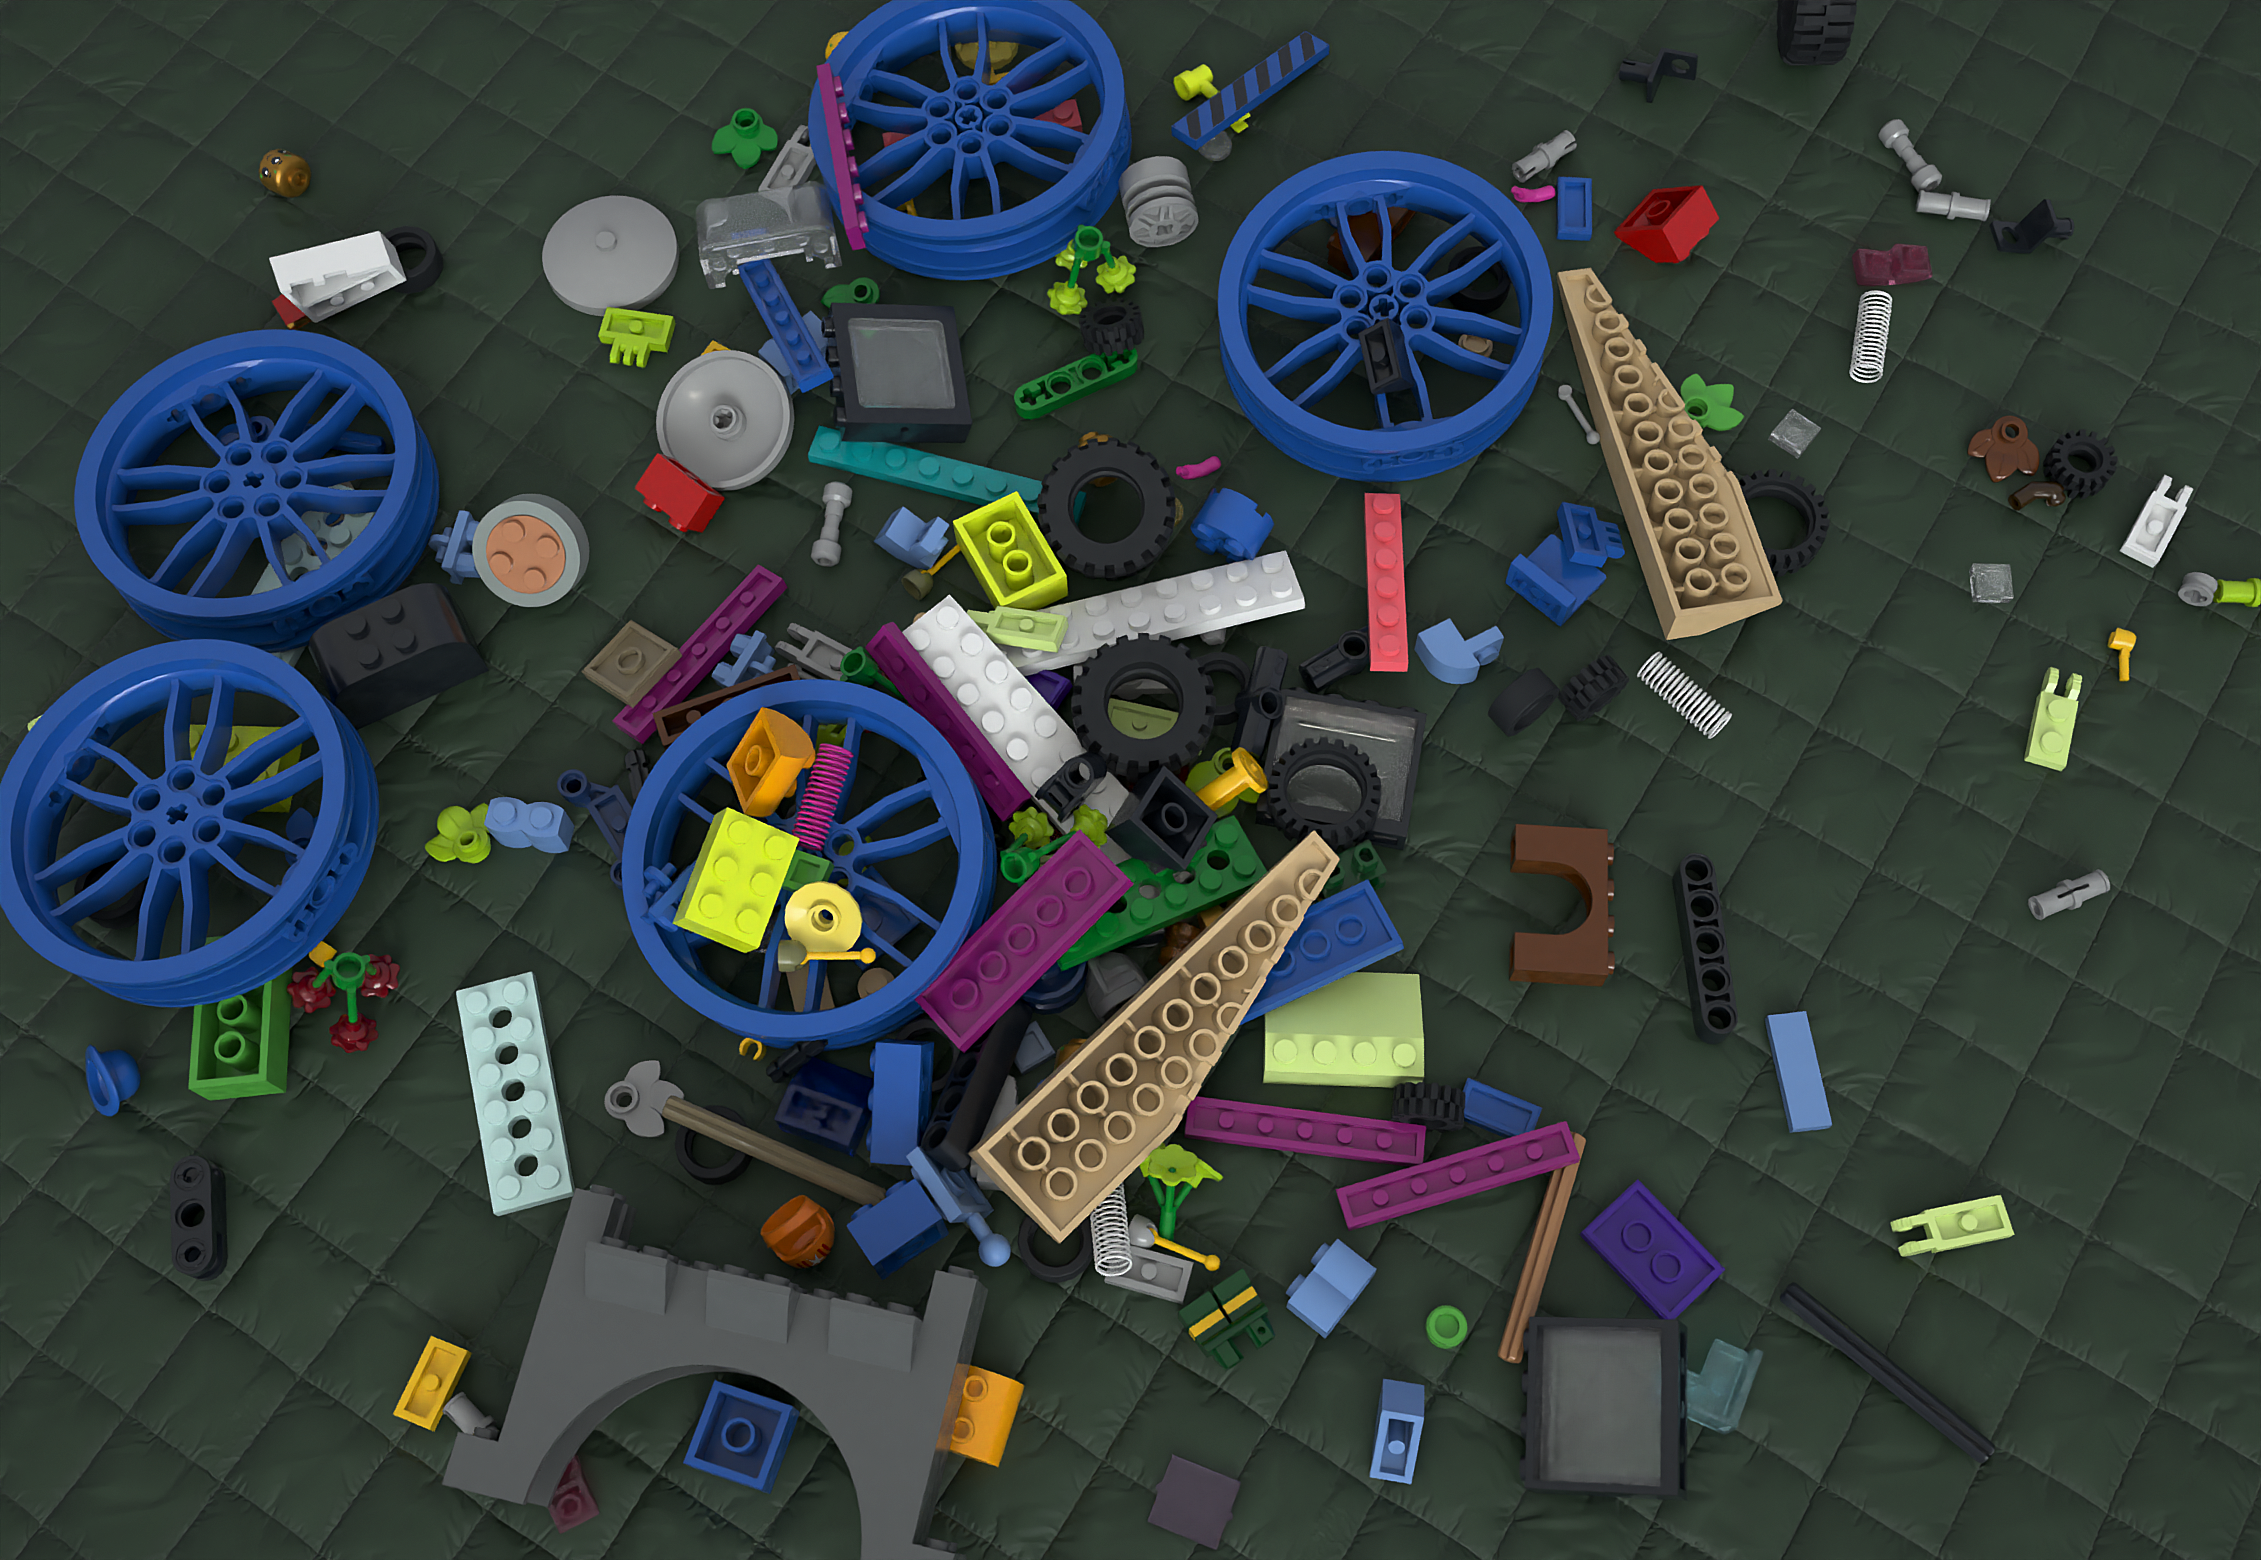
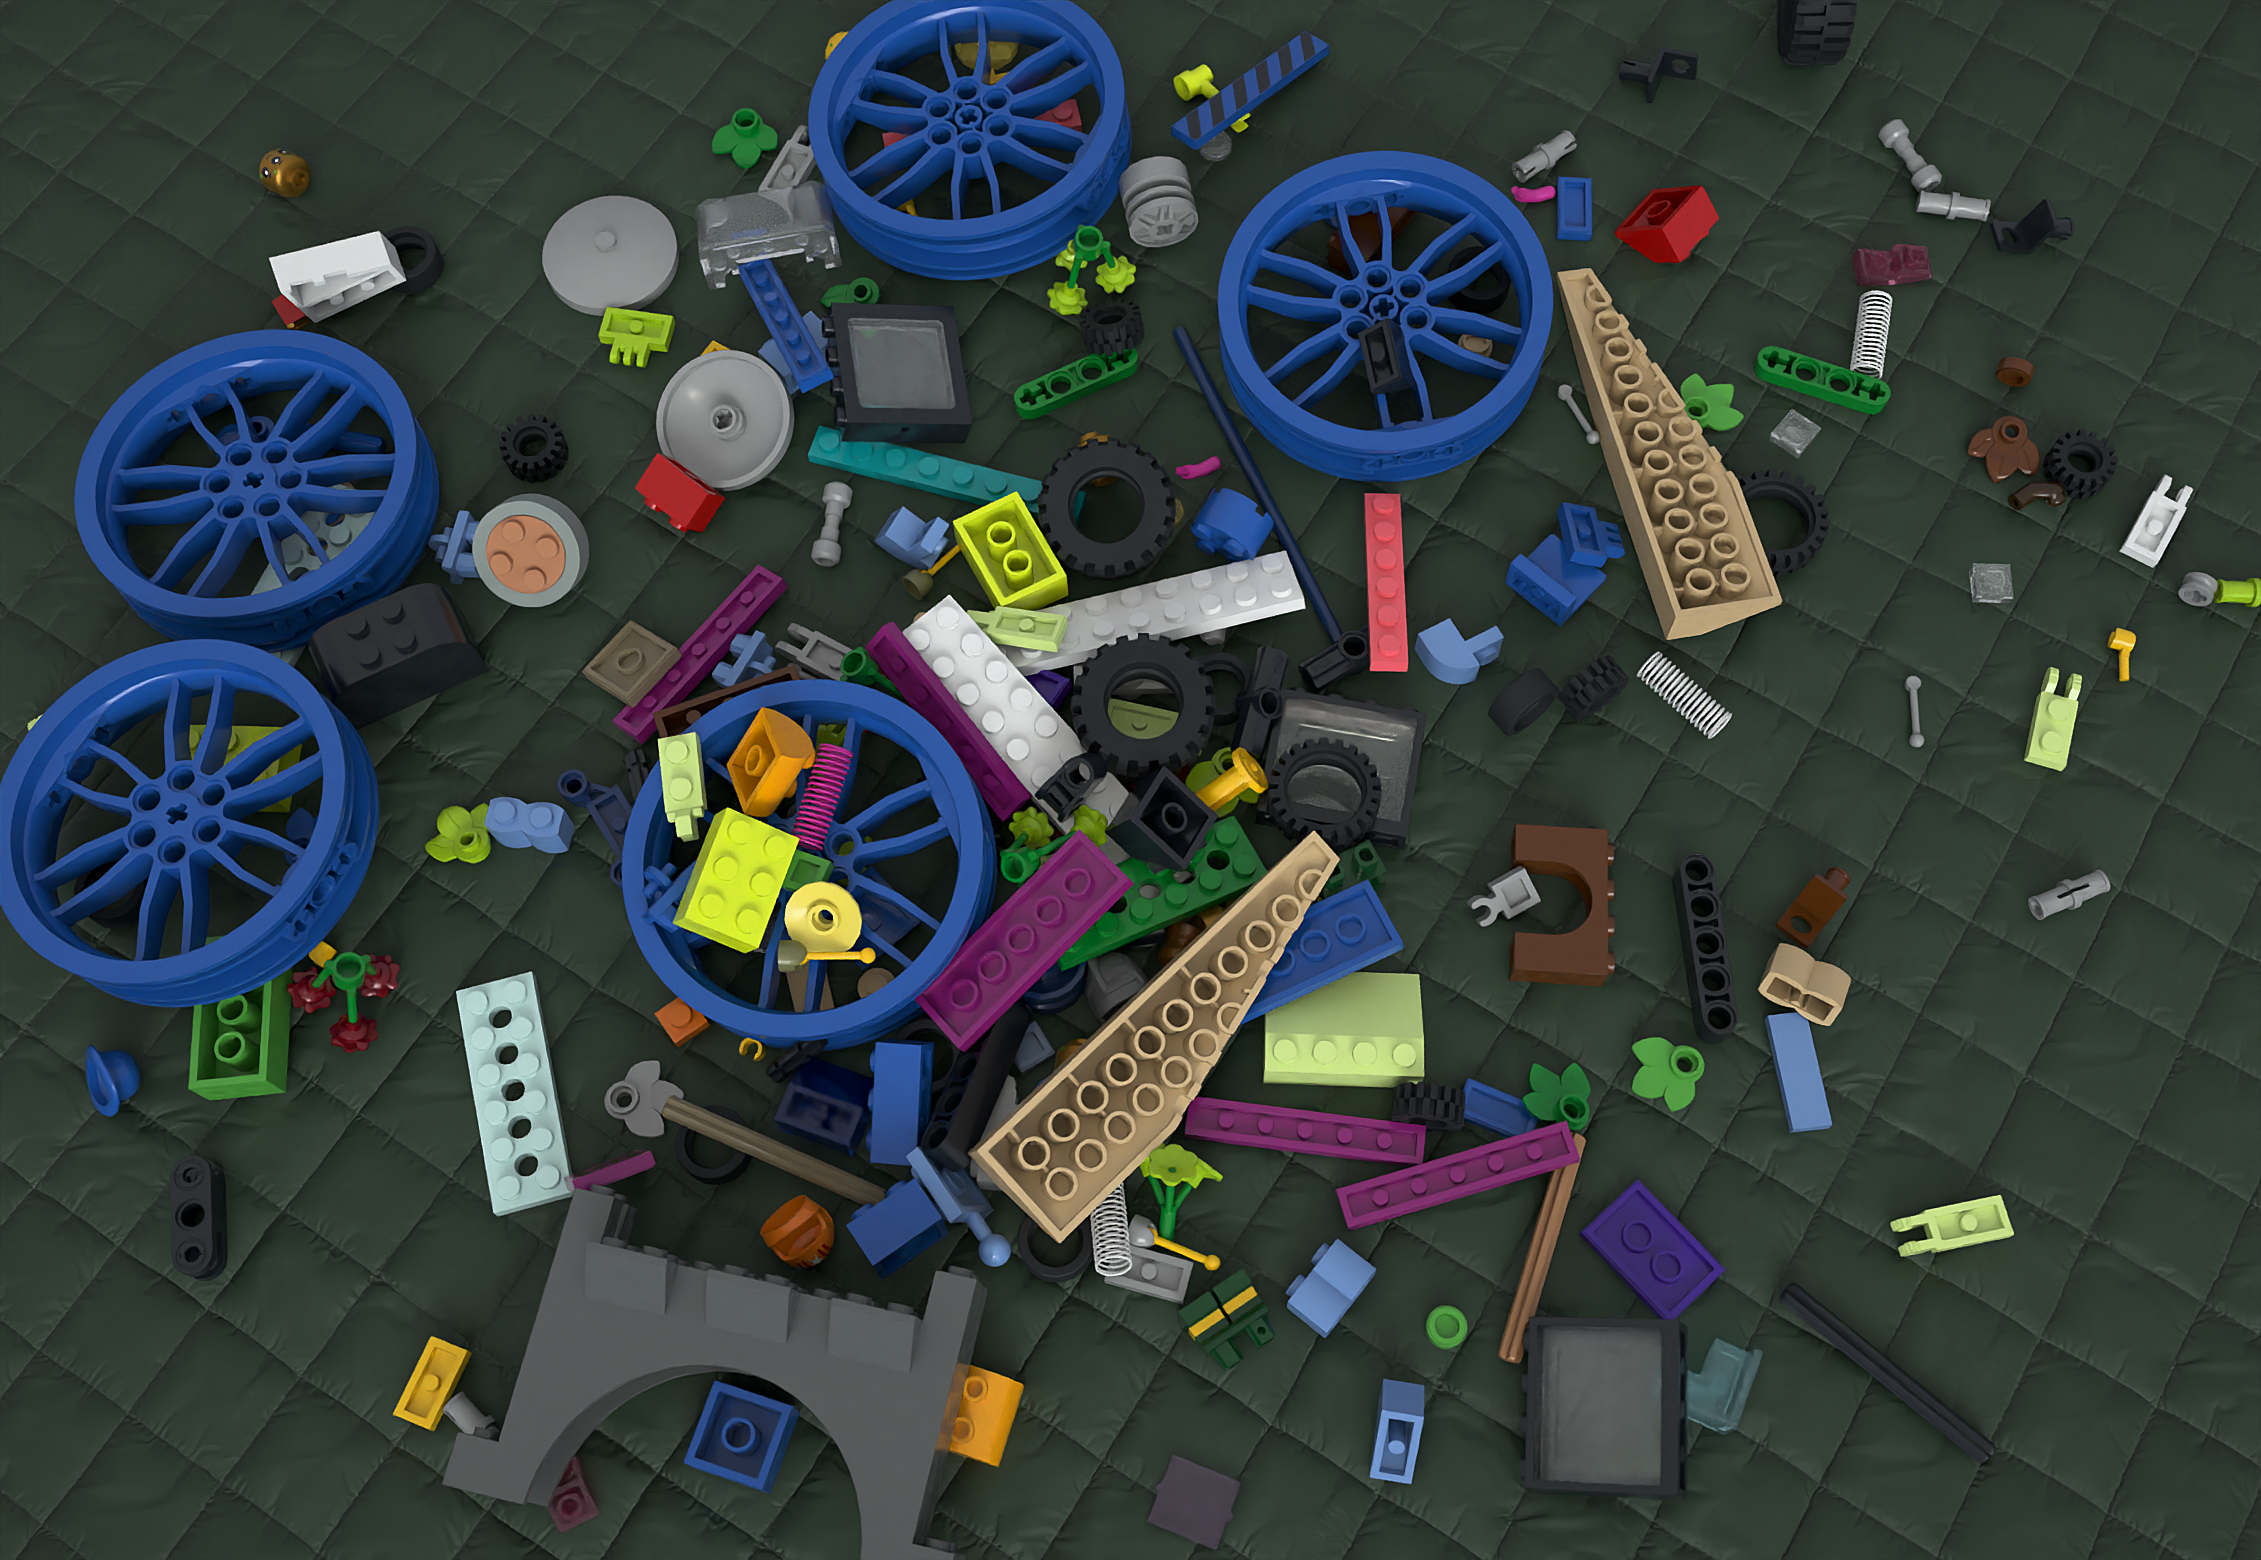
magenta plate [816,63,869,250] -> none
none -> black tyre [499,414,569,483]
none -> magenta tile [563,1149,655,1193]
none -> orange plate [654,997,710,1047]
none -> yellowish green hinge [658,732,708,842]
none -> dark blue piece [1172,327,1343,645]
none -> light grey plate [1467,866,1541,926]
none -> green plate [1522,1063,1591,1132]
none -> bright green plate [1631,1037,1705,1112]
none -> green beam [1753,346,1891,414]
none -> tan brick [1758,943,1852,1026]
none -> reddish brown bracket [1776,867,1850,948]
none -> light grey hinge [1904,676,1925,748]
none -> reddish brown tile [1995,357,2035,387]

